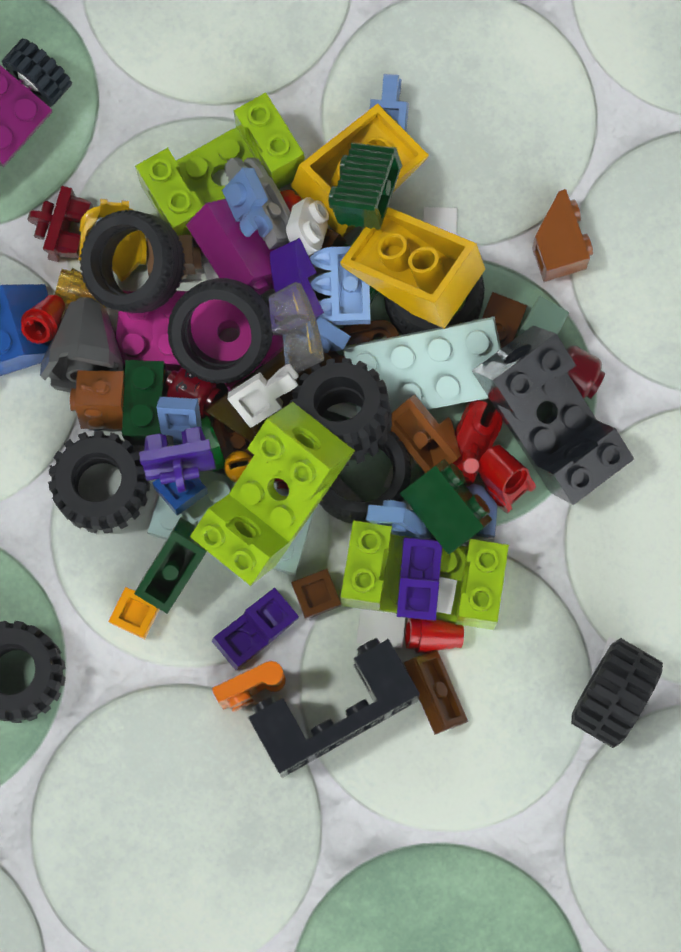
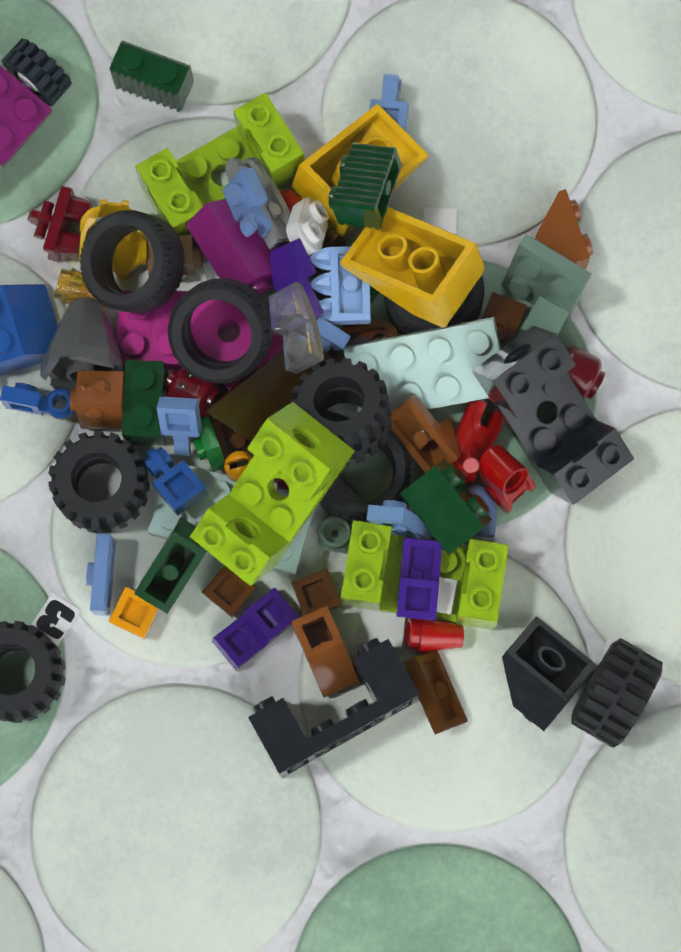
red cone [21,295,66,344] -> none
dark purple hips [139,427,216,493] -> none
orange plate [212,661,286,712] -> none
white plate [227,364,299,428] -> none
none -> blue plate [0,383,75,420]
none -> sticker [31,592,81,646]
none -> medium blue plate [86,533,116,616]
none -> dark green brick [109,40,194,112]
none -> reddish brown plate [202,565,257,618]
none -> dark orange slope [291,606,359,698]
none -> sand green plate [316,515,352,553]
none -> sand green plate [501,234,592,324]
none -> black slope [502,616,597,731]

